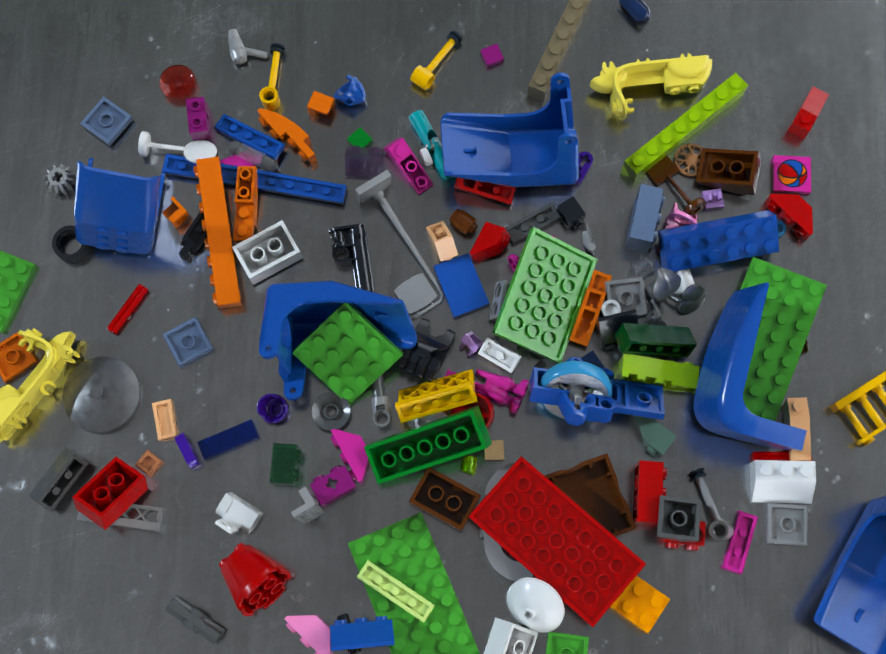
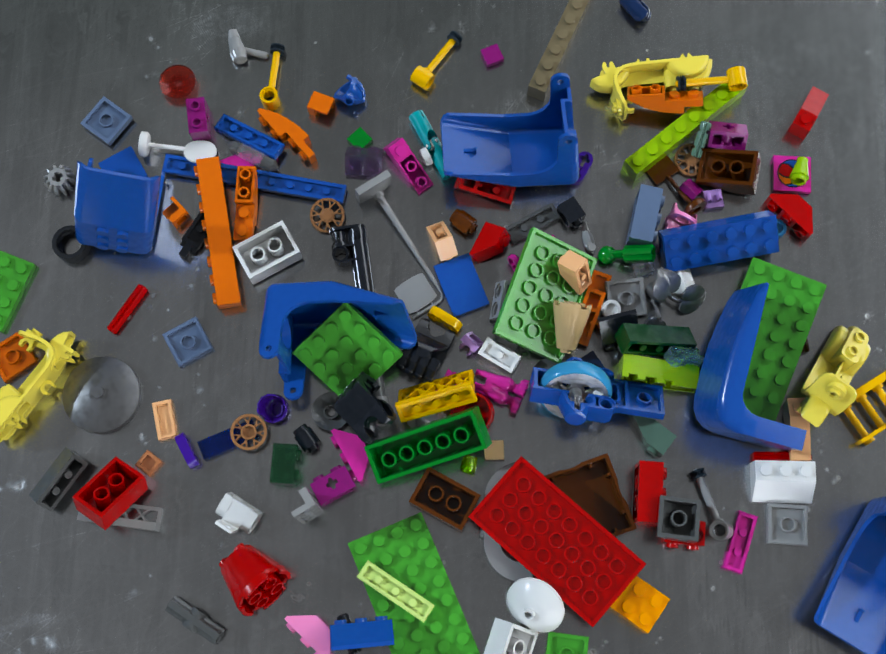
none -> blue tile [98,146,148,177]
none -> medium nougat wheel [230,414,267,451]
none -> black brick [293,424,321,454]
none -> medium nougat wheel [310,198,345,233]
none -> black piece [334,371,397,444]
none -> yellow beam [427,306,463,334]
none -> tan cone [553,300,592,354]
none -> light nougat slope [557,249,592,295]
none -> green piece [598,244,656,264]
none -> orange slope [627,84,703,114]
none -> clear light blue piece [664,346,704,367]
none -> yellow piece [675,66,748,91]
none -> magenta tile [679,178,703,200]
none -> sand green axle [691,121,711,158]
none -> magenta brick [706,121,749,150]
none -> lime cone [789,157,809,186]
none -> light yellow piece [796,326,871,427]

